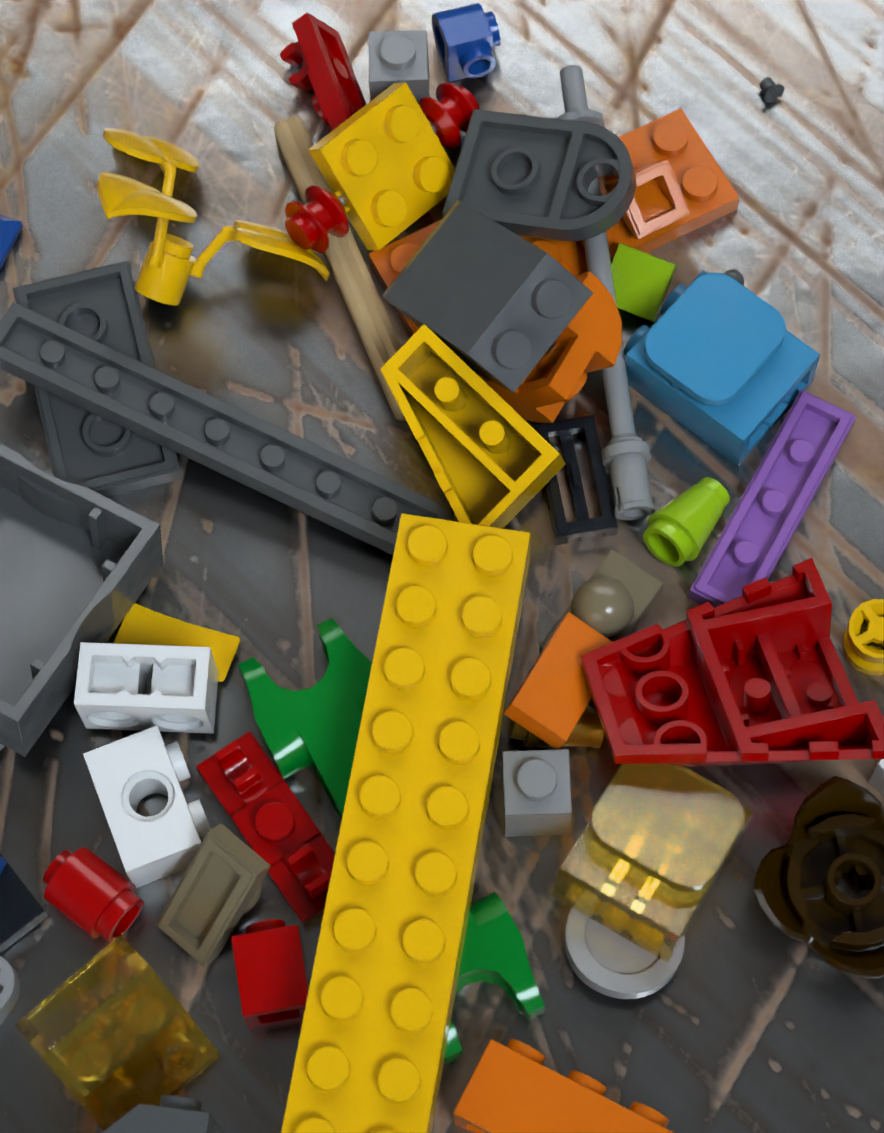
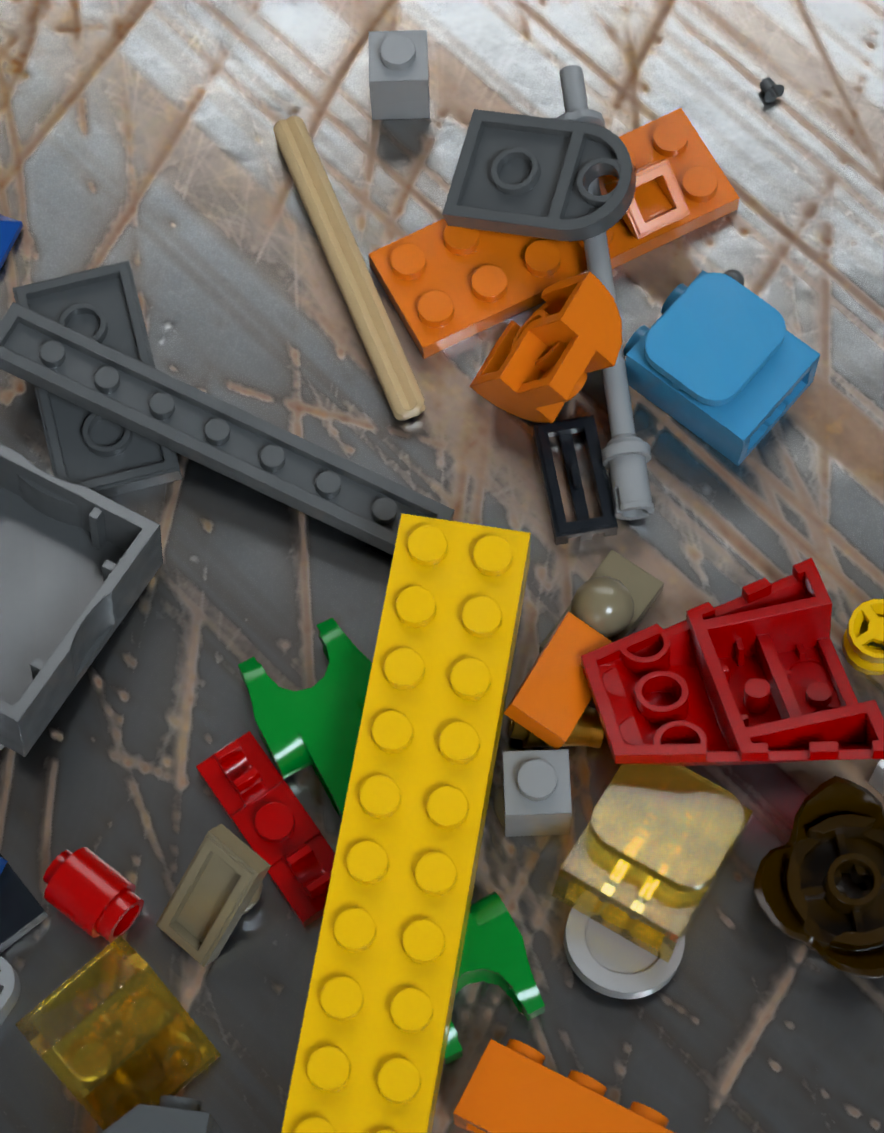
white brick [74,642,219,734] -> none
white brick [83,725,211,888] -> none
yellow plant [96,128,330,306] -> none
yellow sticker [114,603,240,682] -> none
red brick [231,919,310,1029] -> none
red plate [280,12,366,131] -> none
yellow plate [285,82,479,253] -> none
yellow wedge [380,324,566,528] -> none
dark grey slope [382,200,593,393] -> none
blue plate [432,2,500,82] -> none
lime tile [611,243,678,322] -> none
lime cone [643,477,730,567] -> none
medium lavender tile [688,390,856,608] -> none

